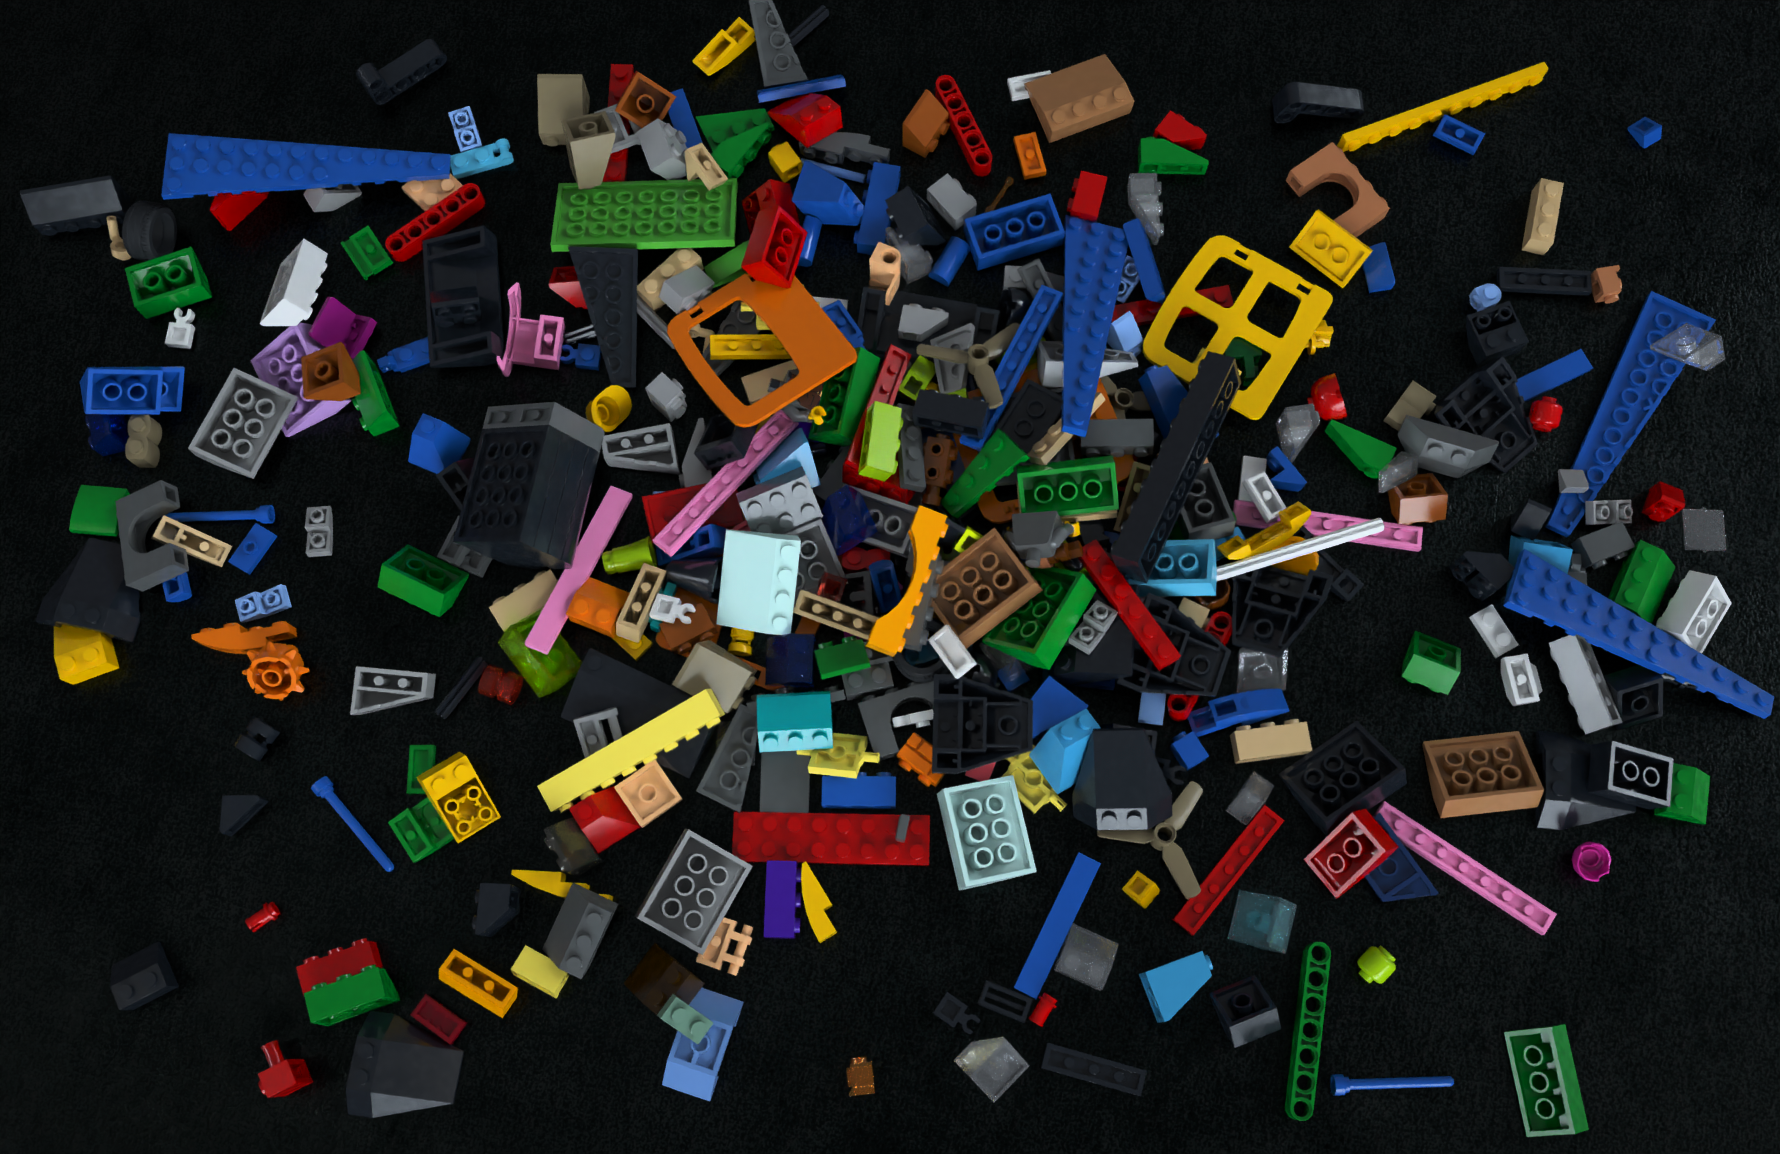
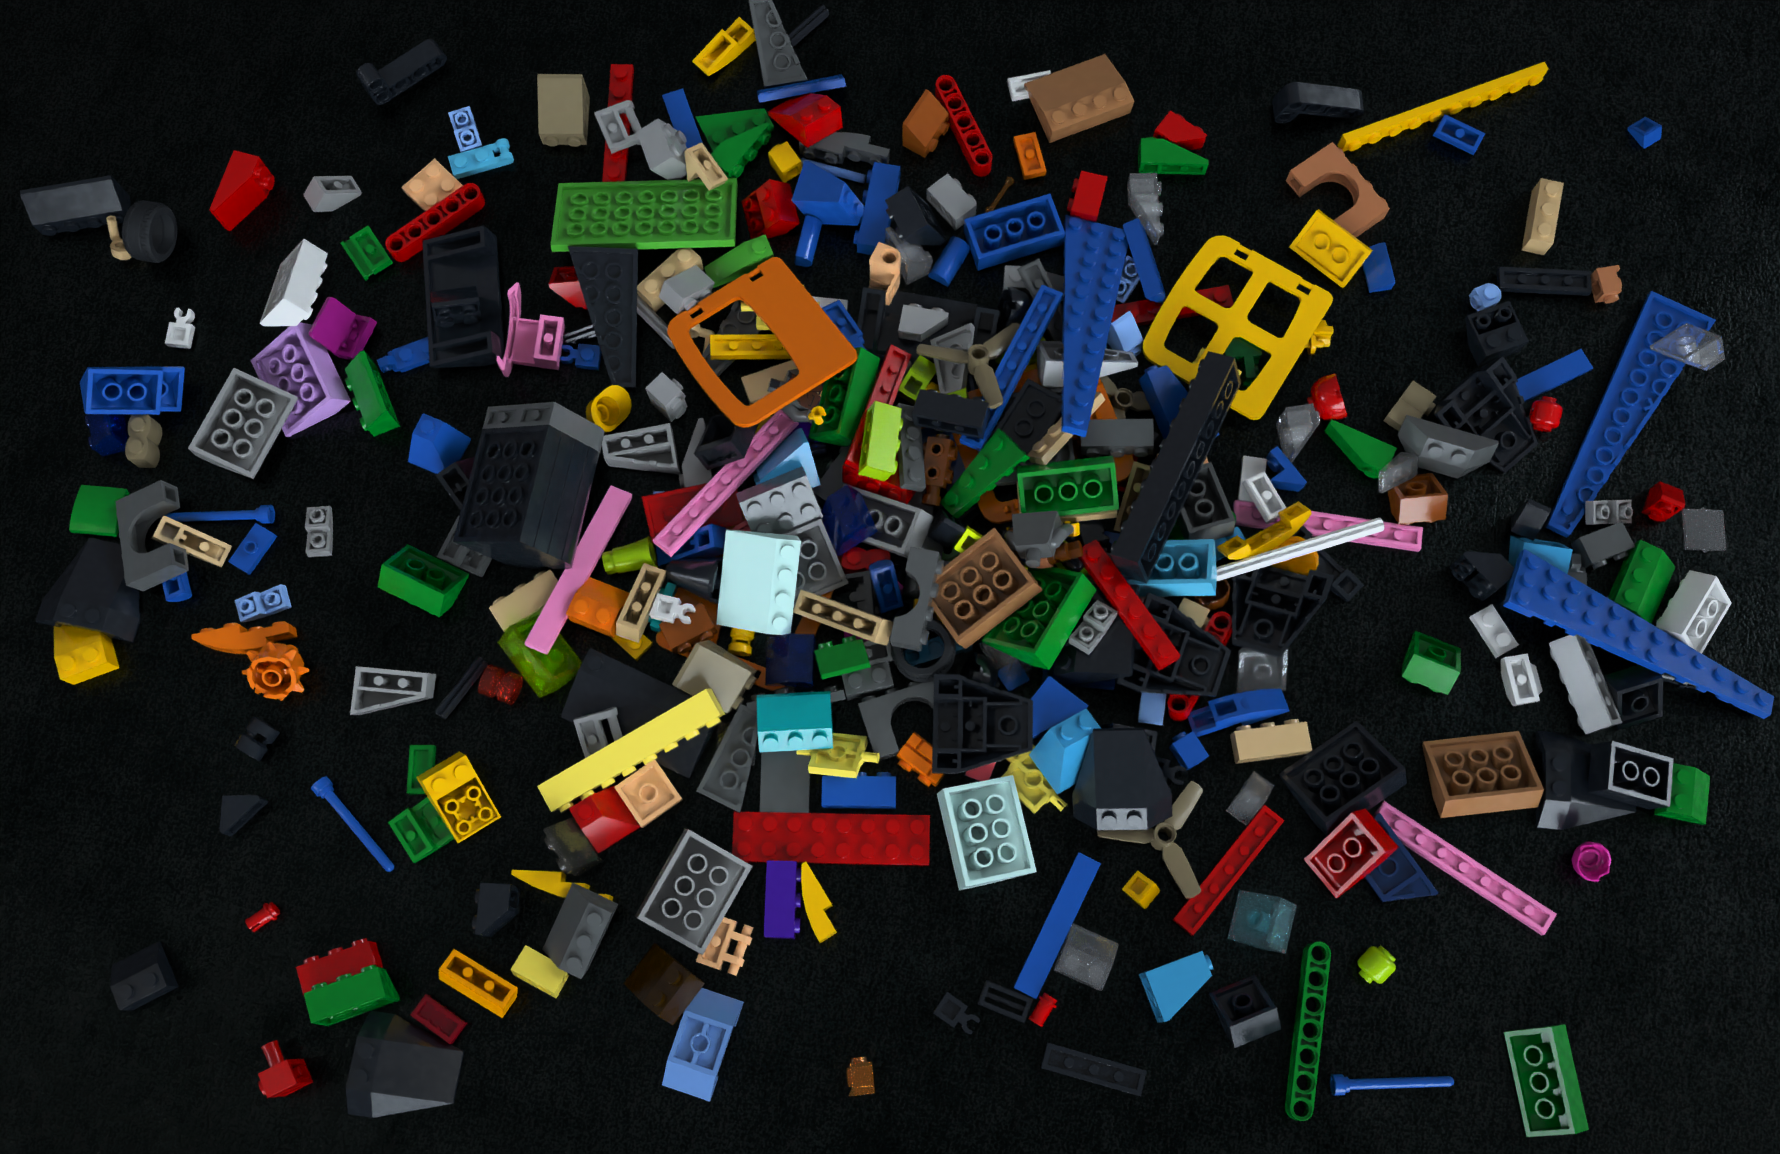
green slope [125,247,212,319] -> none
blue wing [161,133,451,200] -> none
dark orange slope [301,342,361,401] -> none
dark tan slope [561,111,616,190] -> none
dark orange slope [614,71,676,128] -> none
sand green plate [657,994,713,1044] -> none
red slope [741,205,808,289] -> none
clear red slope [817,572,847,602] -> none
light orange arch [865,505,949,657] -> none
white plate [892,709,933,728] -> none
dark grey tile [895,814,910,843] -> none
white tile [928,624,977,679] -> none
clear slope [954,1037,1029,1102] -> none
light grey slope [1558,469,1589,493] -> none

